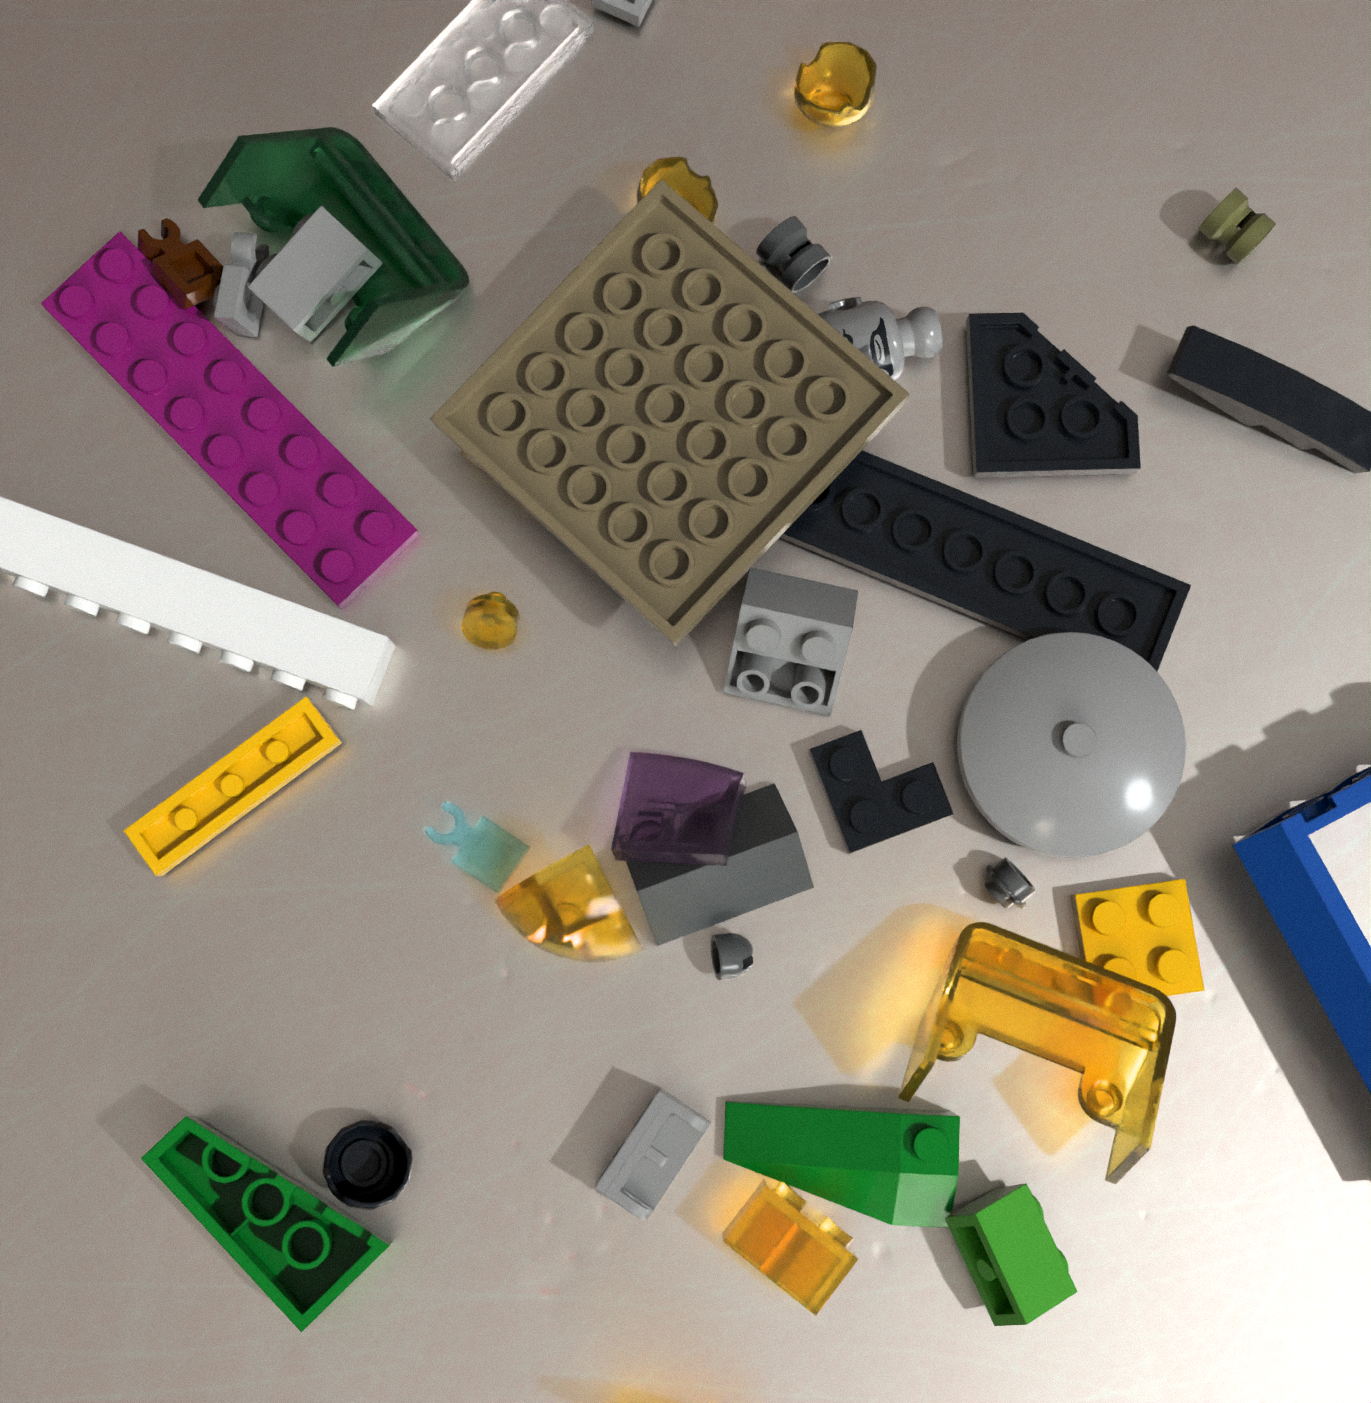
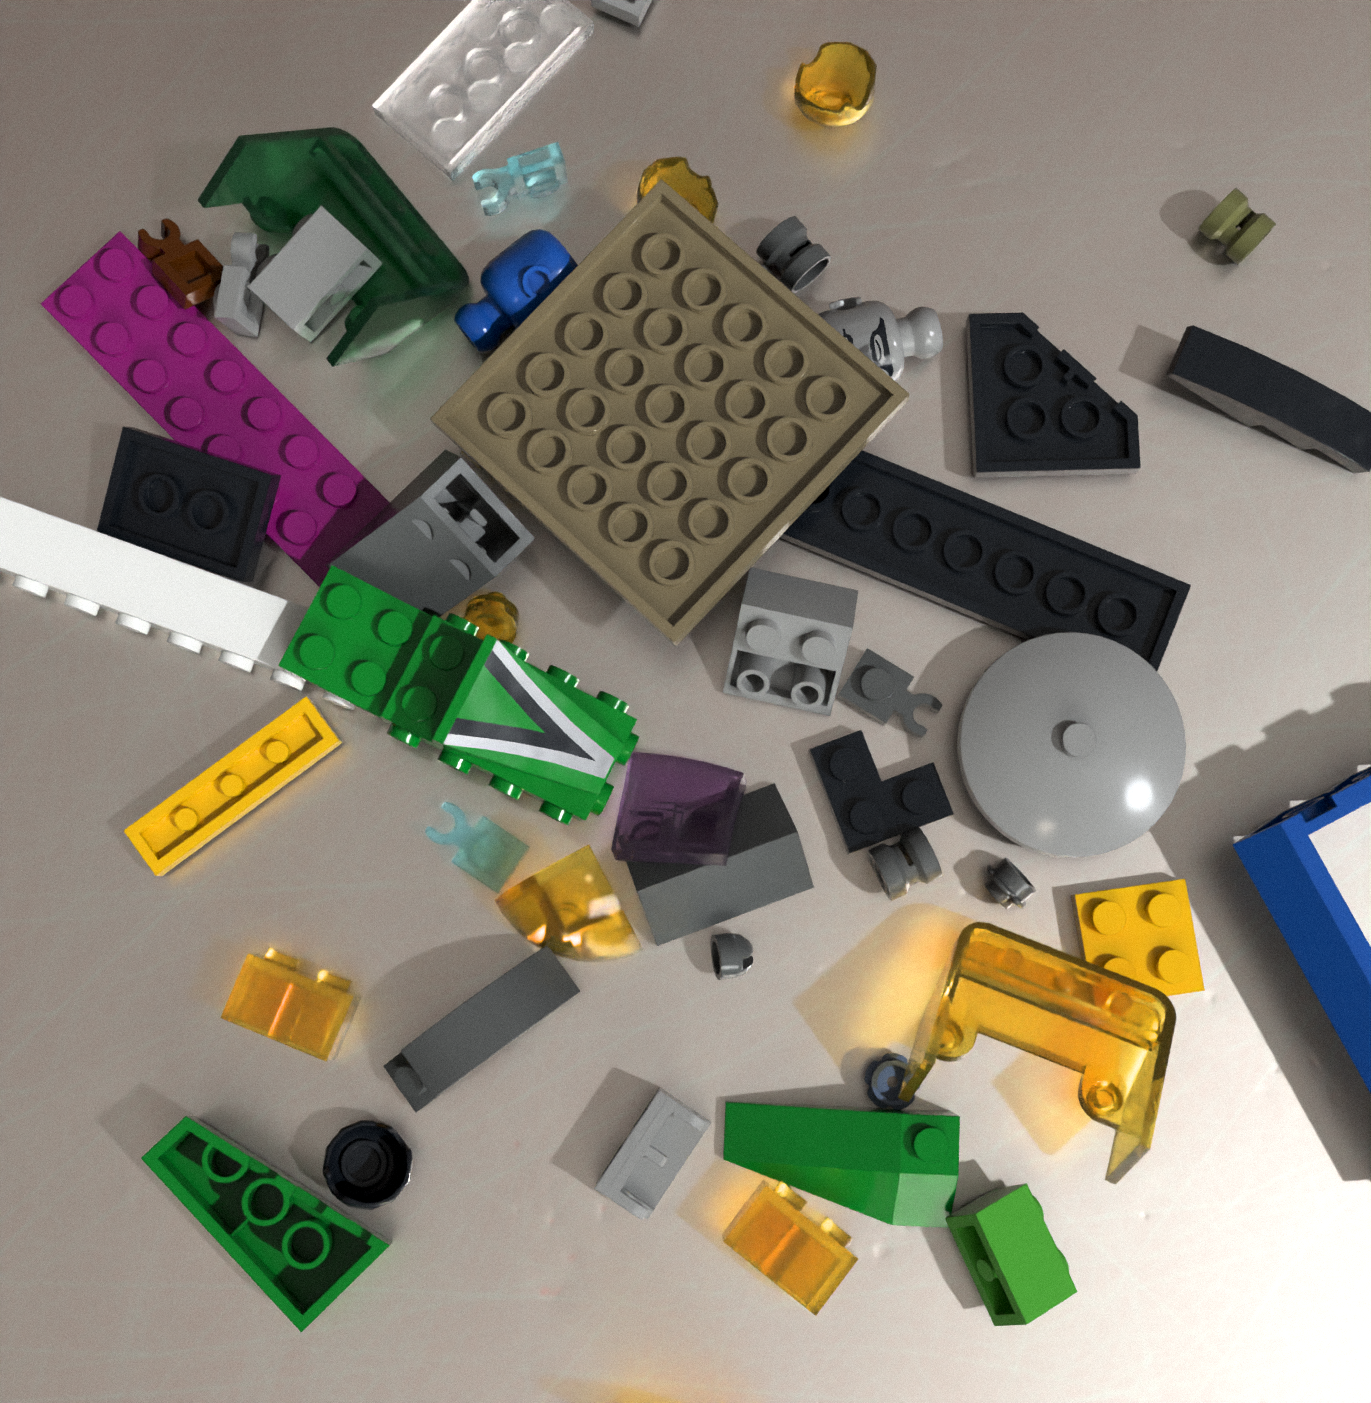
none -> black plate [97,426,281,582]
none -> clear yellow brick [220,947,362,1062]
none -> green wedge [278,565,639,826]
none -> dark grey slope [325,449,535,617]
none -> dark grey arch [383,945,580,1112]
none -> blue piece [454,229,578,353]
none -> clear light blue plate [472,142,568,216]
none -> dark grey plate [837,648,943,738]
none -> sand blue plate [864,1053,921,1110]
none -> dark grey wheel [867,827,942,901]

